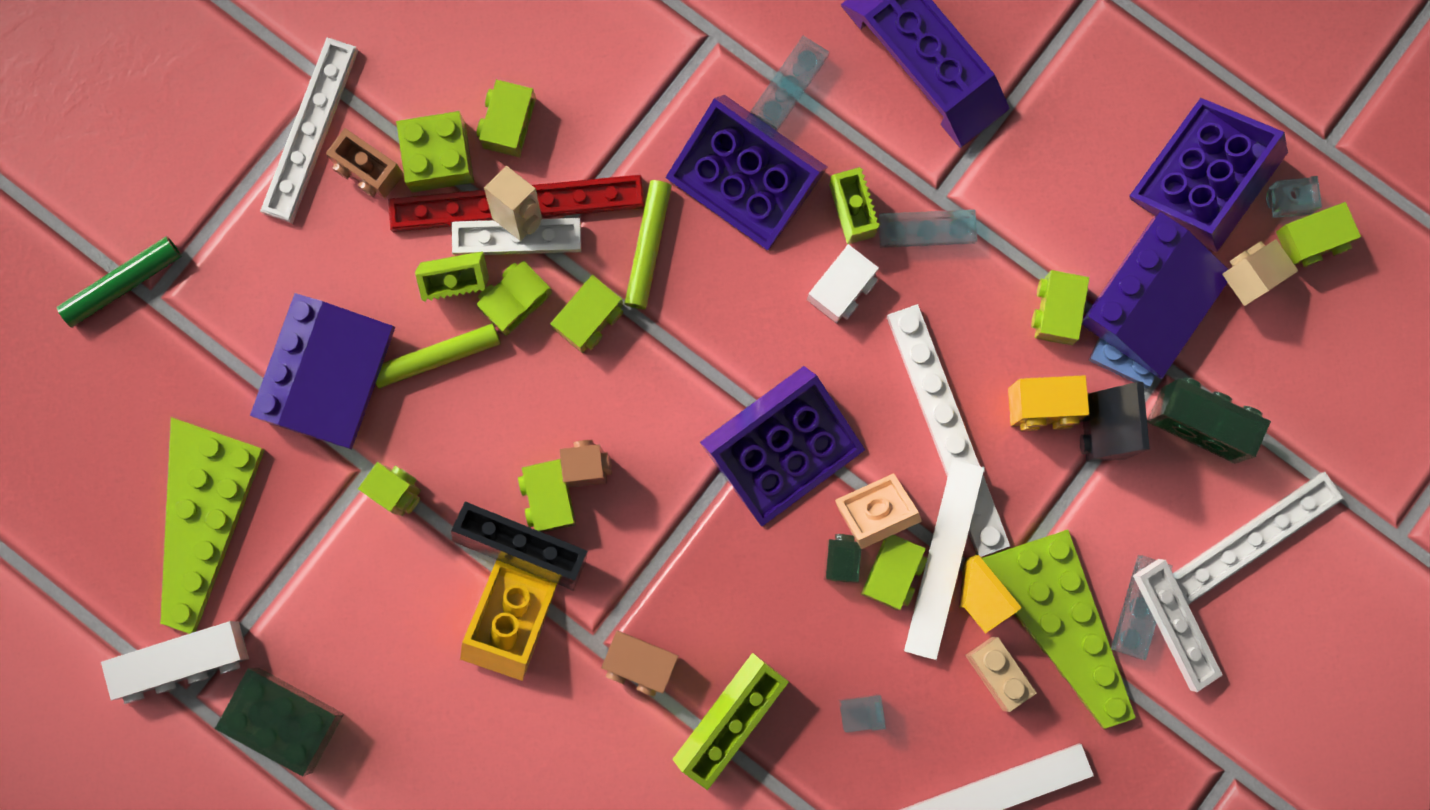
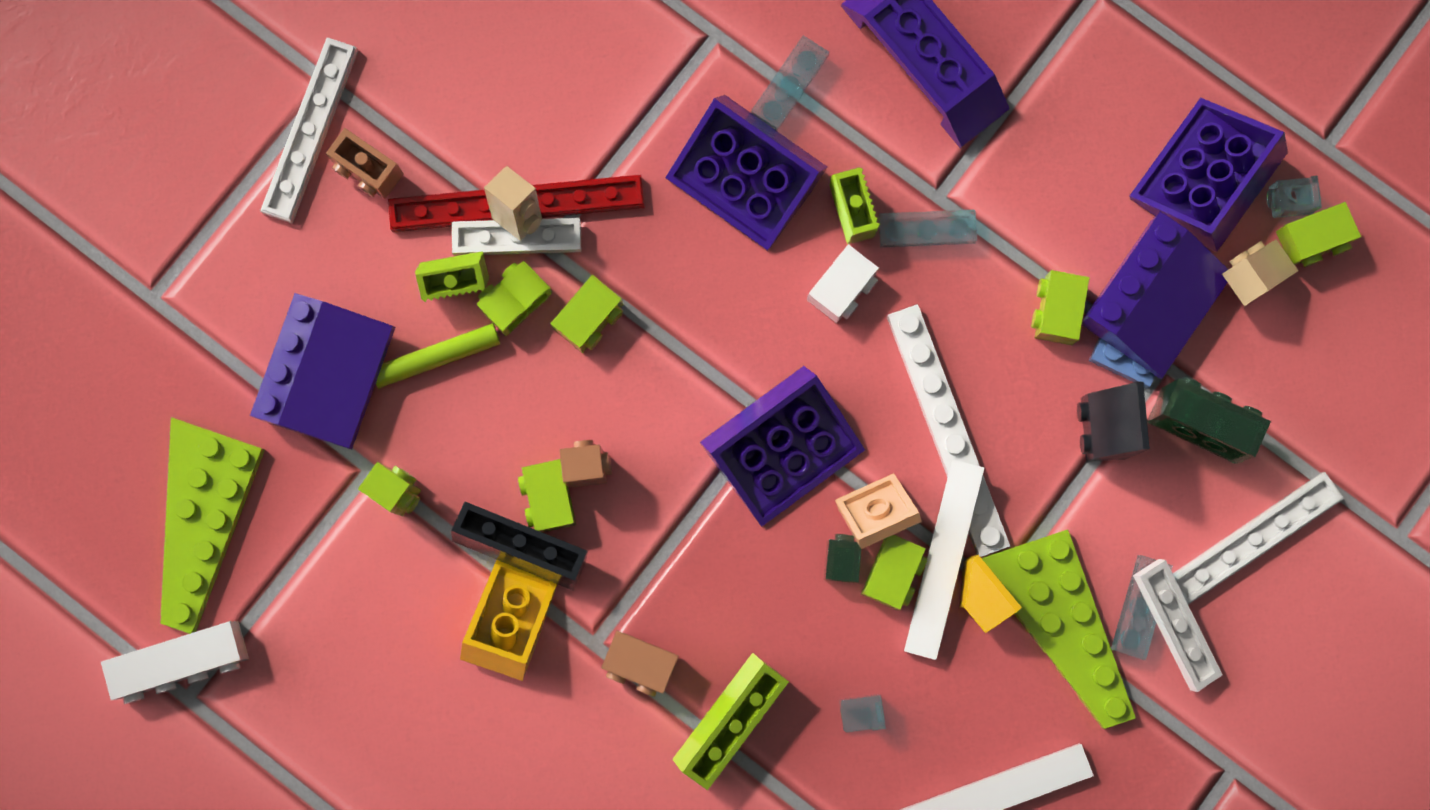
green piece [56,236,182,328] -> none
clear green brick [215,668,344,777] -> none
lime brick [396,111,474,193] -> none
lime brick [477,79,536,157] -> none
lime piece [624,180,672,309] -> none
tan brick [965,637,1037,712] -> none
yellow brick [1008,375,1089,431] -> none

